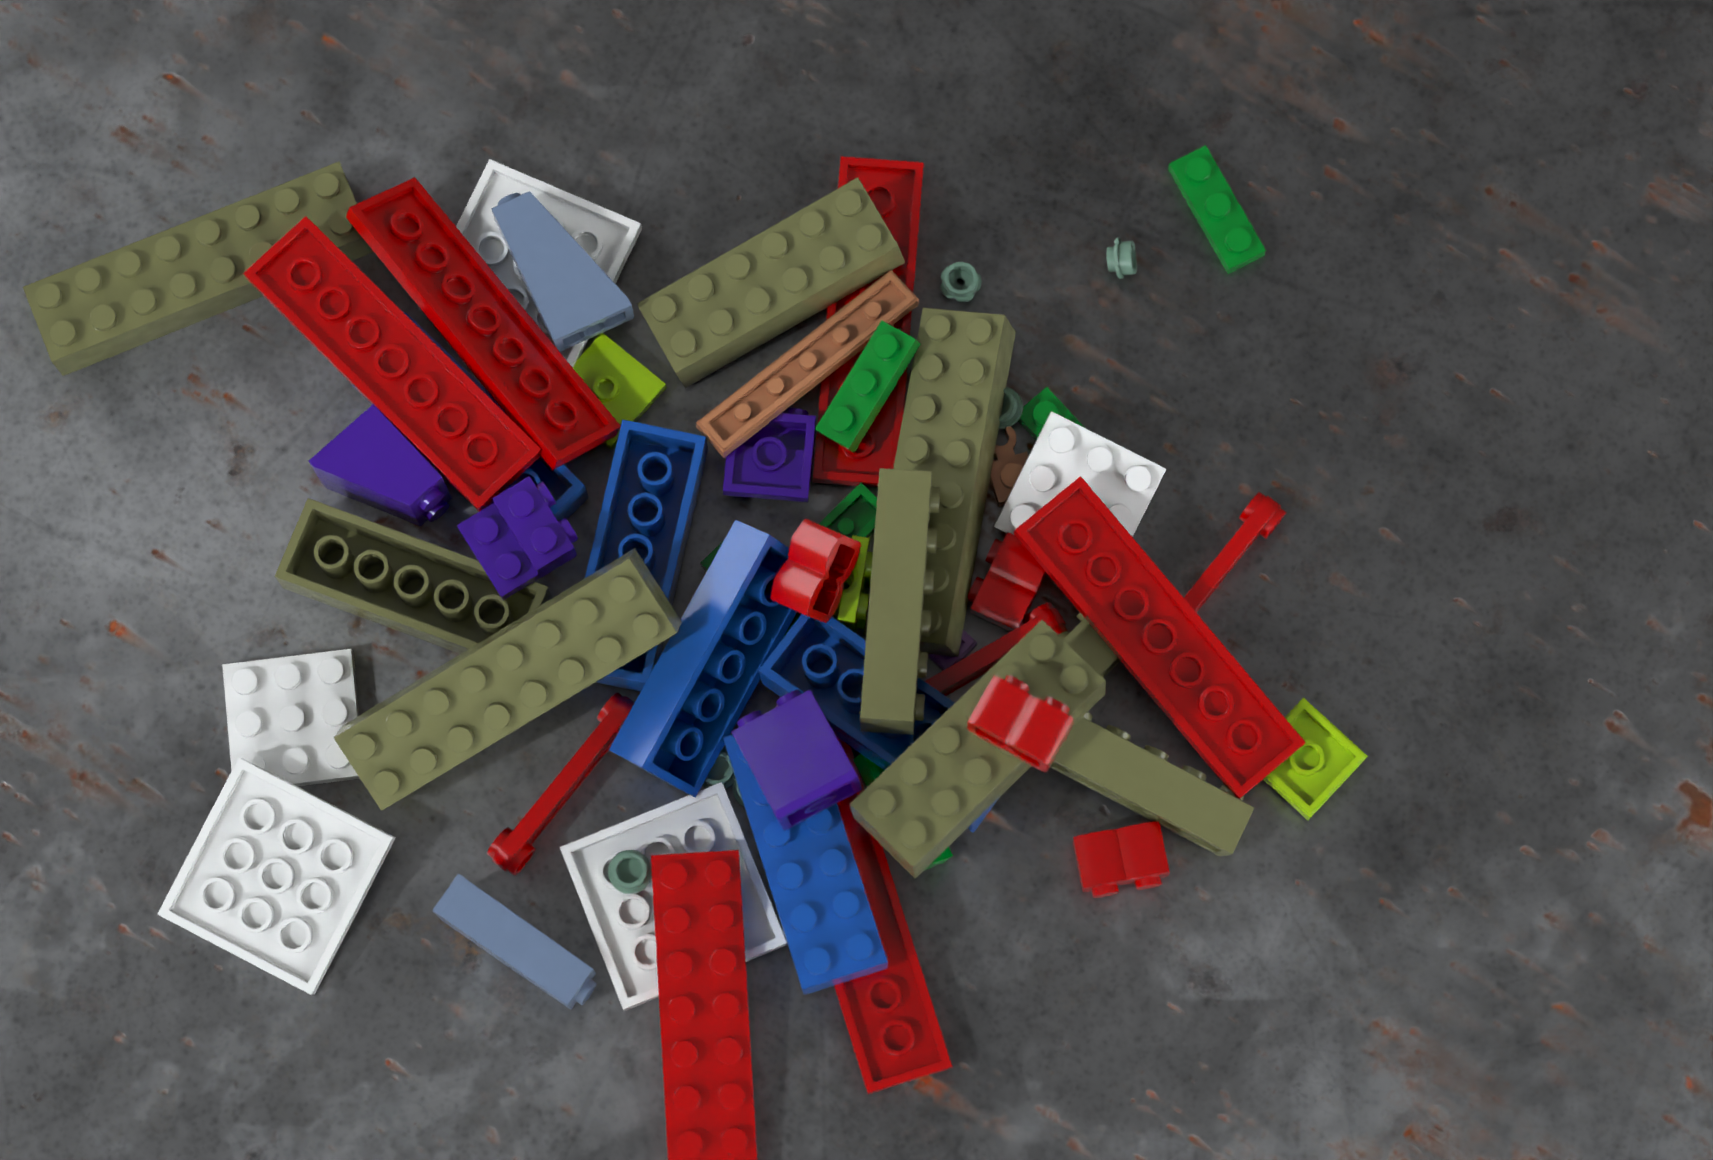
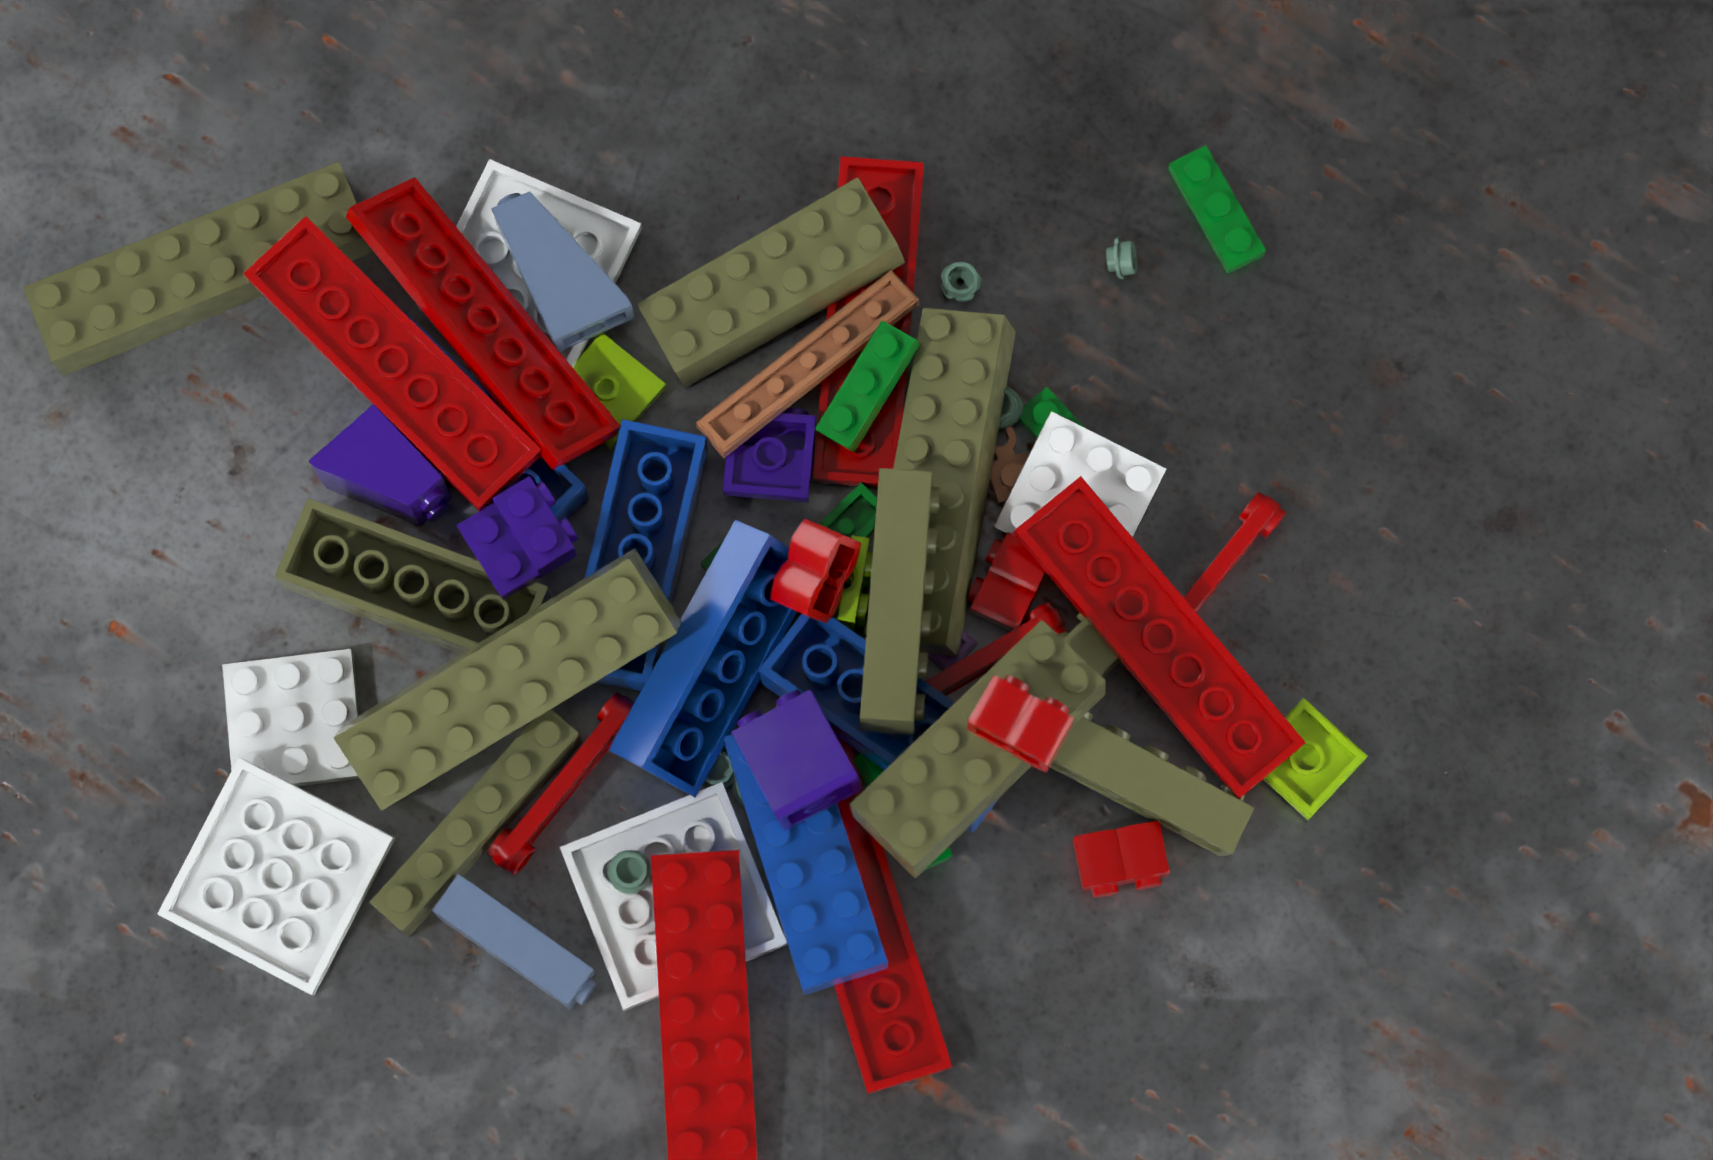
none -> olive brick [369,709,583,938]

